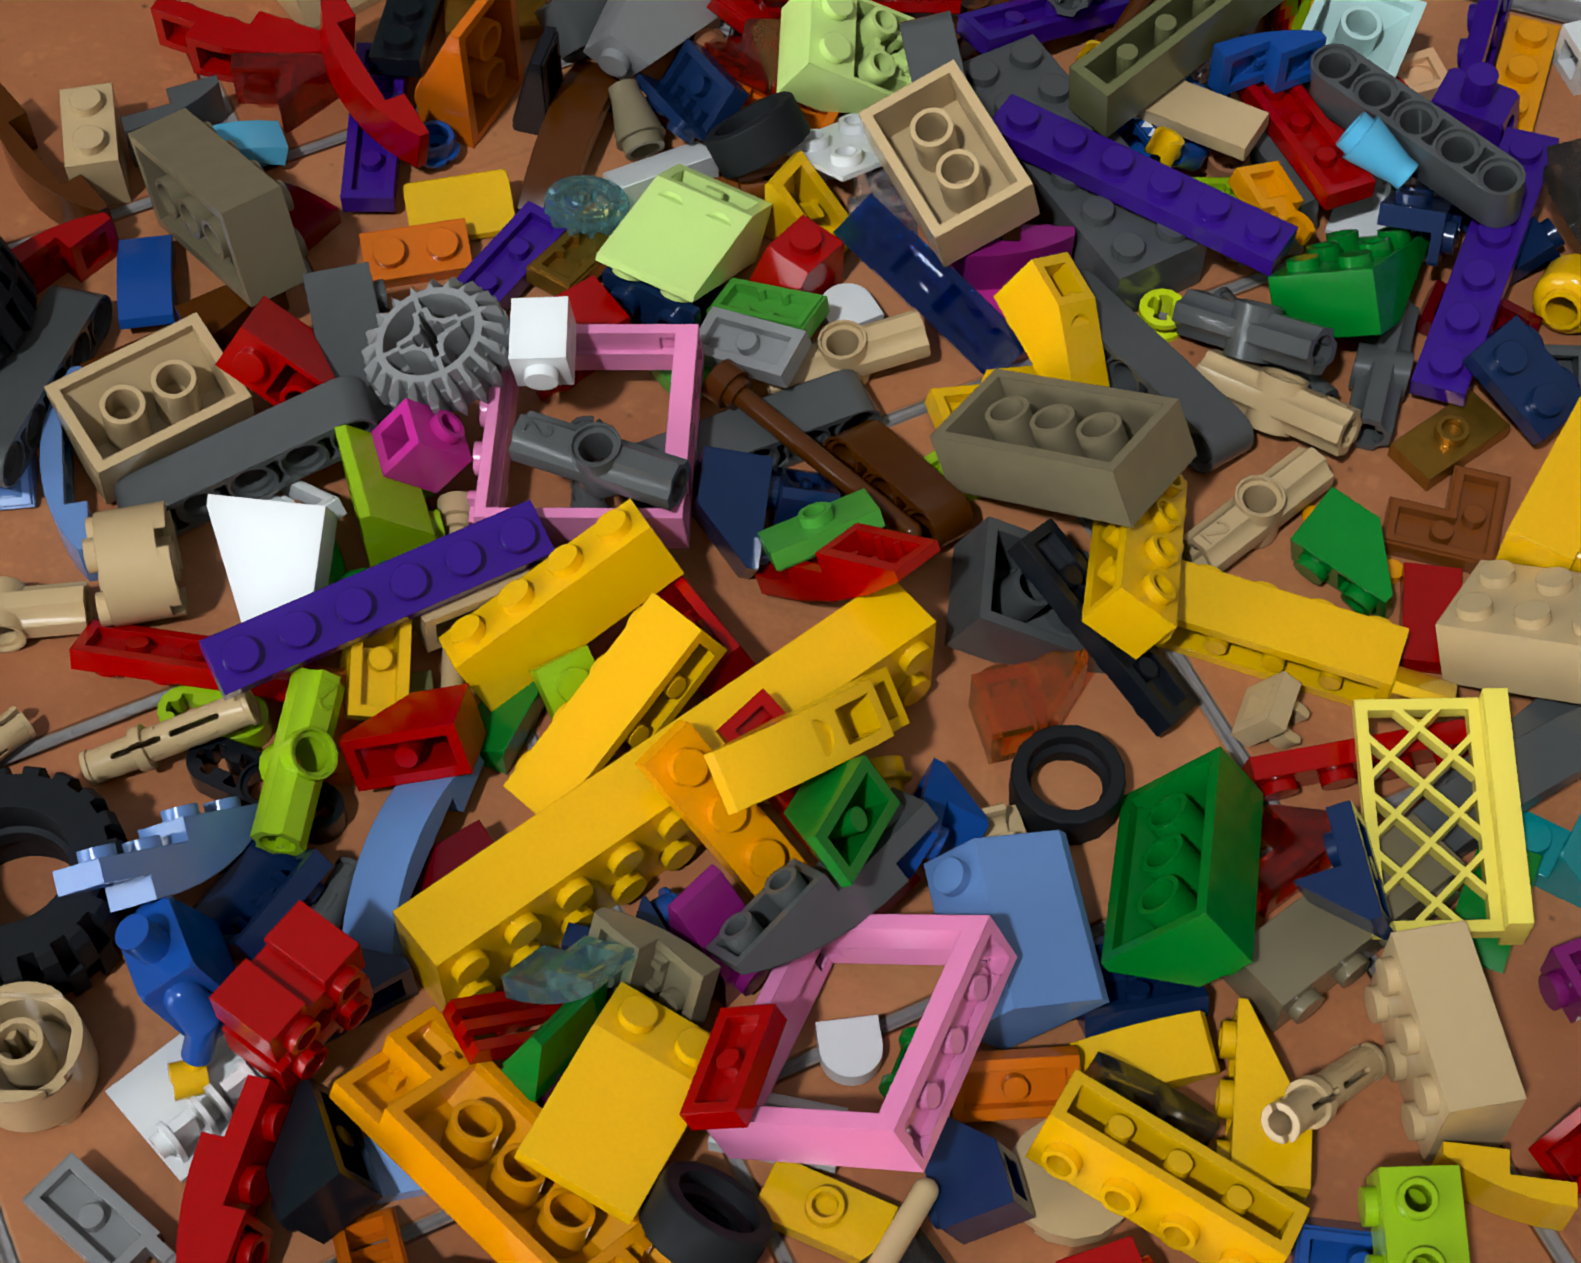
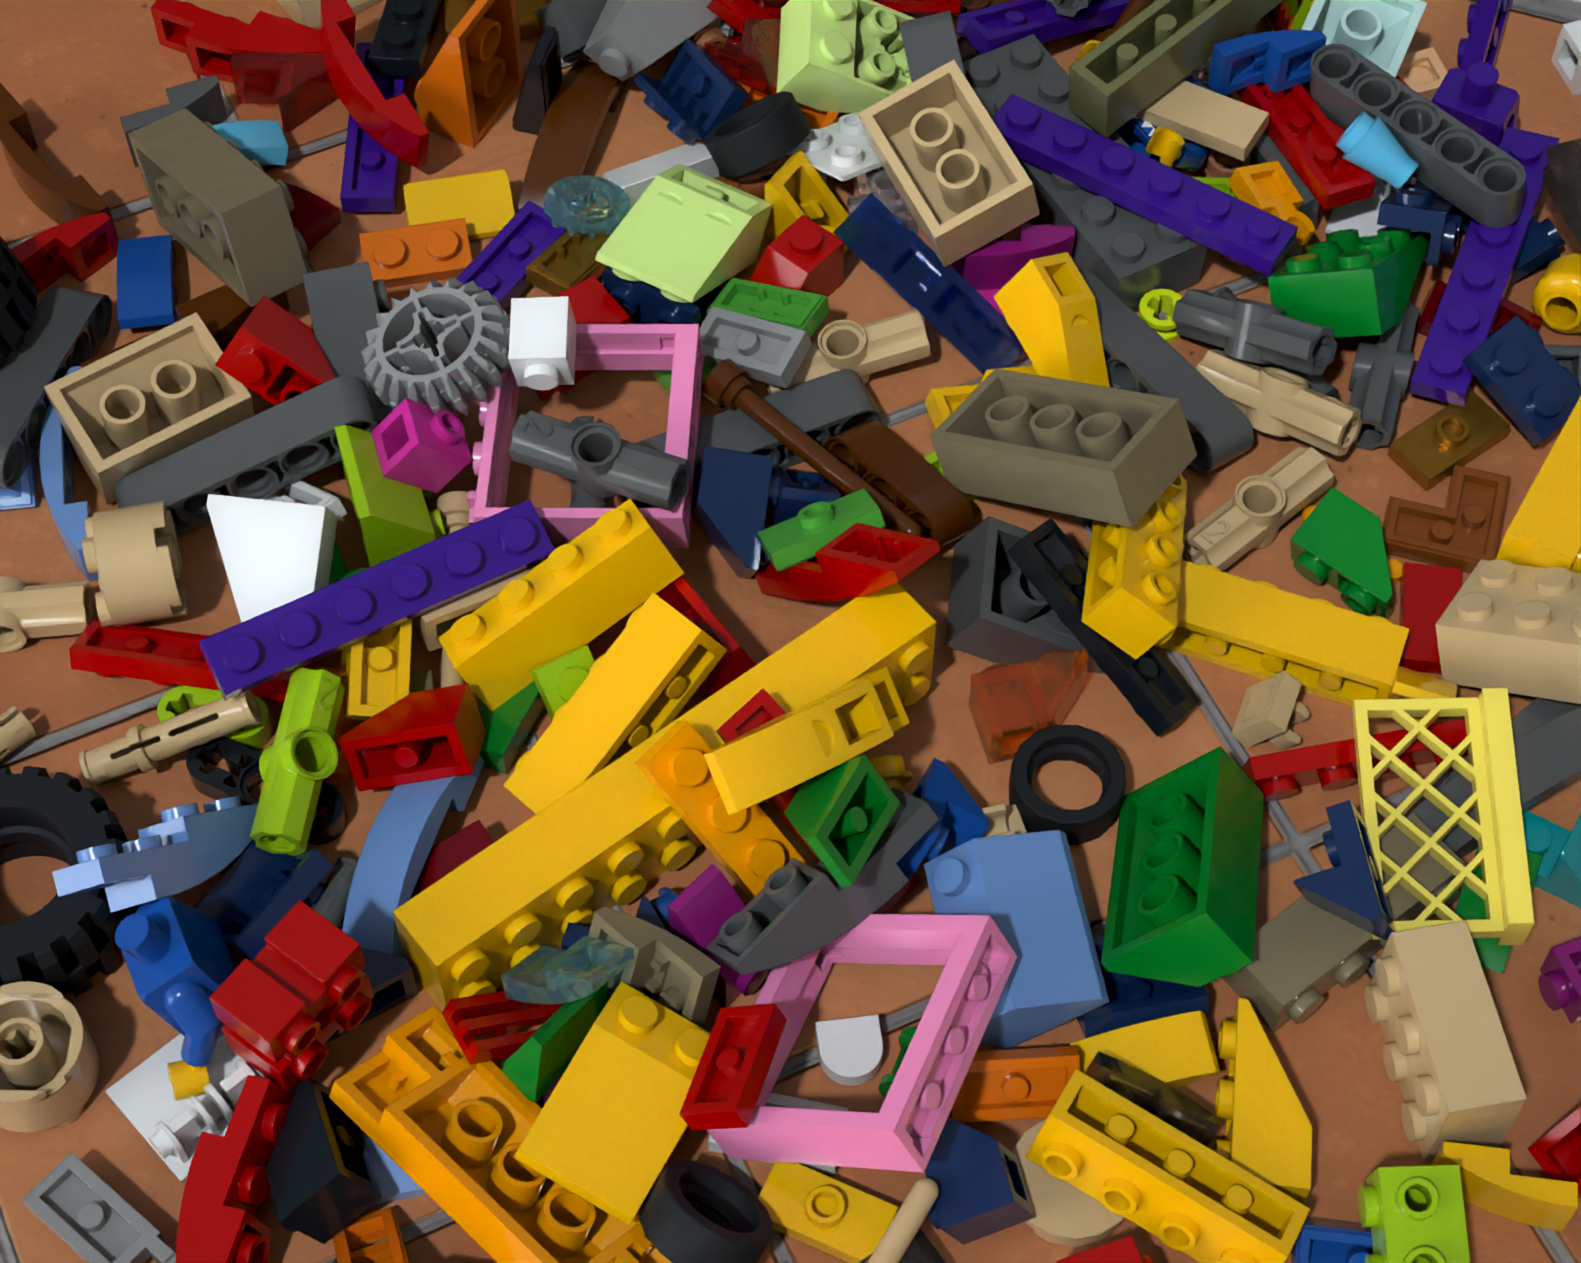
tan brick [59,82,131,206] -> none
blue plate [423,120,461,169] -> none
dark tan cone [608,78,666,161] -> none
white tile [822,283,884,327] -> none
clear red slope [1256,805,1332,918] -> none
tan pin [1261,1042,1388,1144] -> none
light orange plate [1495,14,1560,132] -> none

